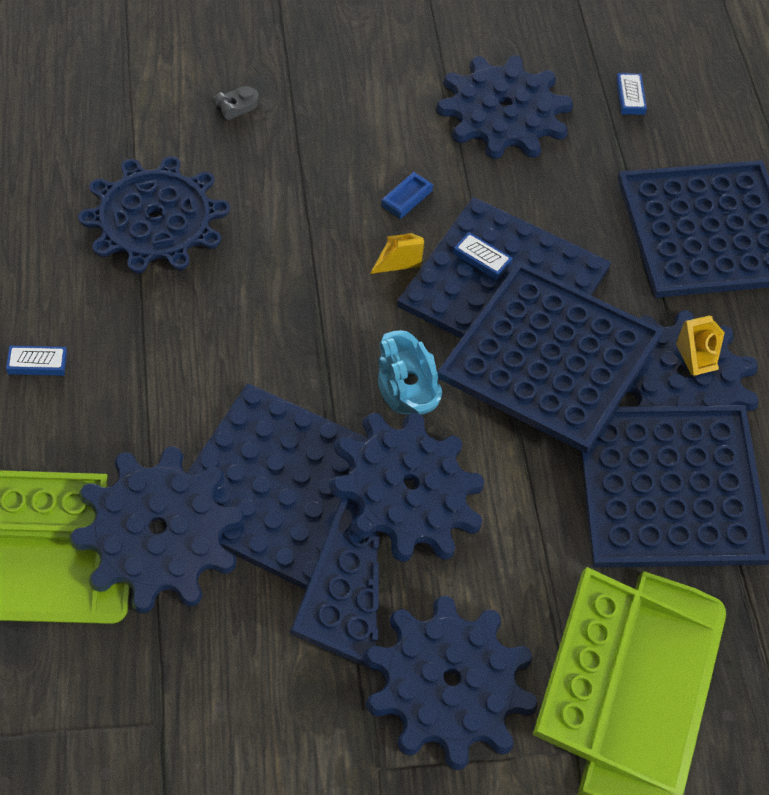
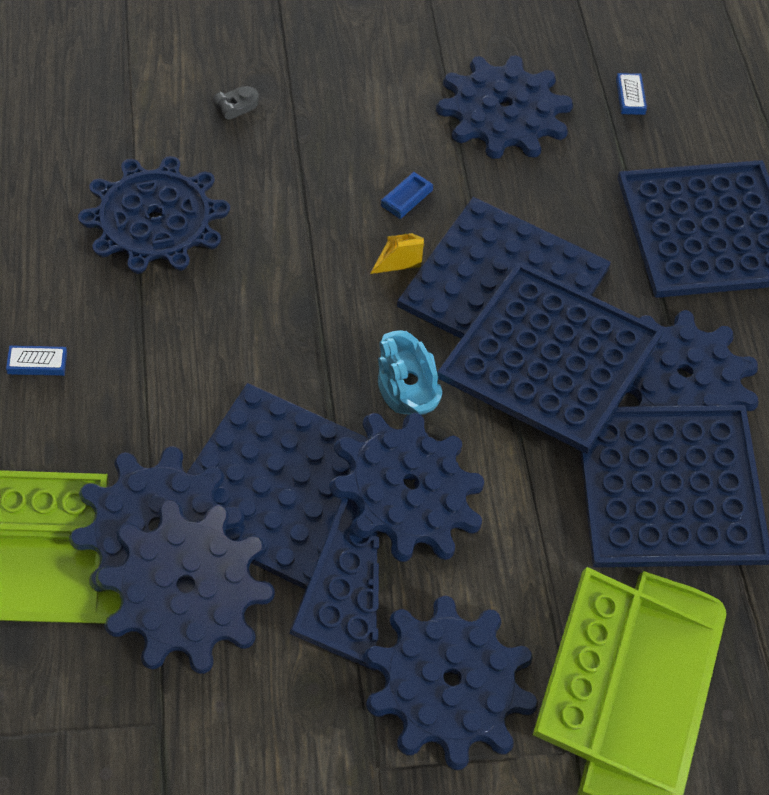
tile [453,232,513,280] -> none
yellow slope [676,316,725,376] -> none
none -> dark blue plate [96,500,275,674]

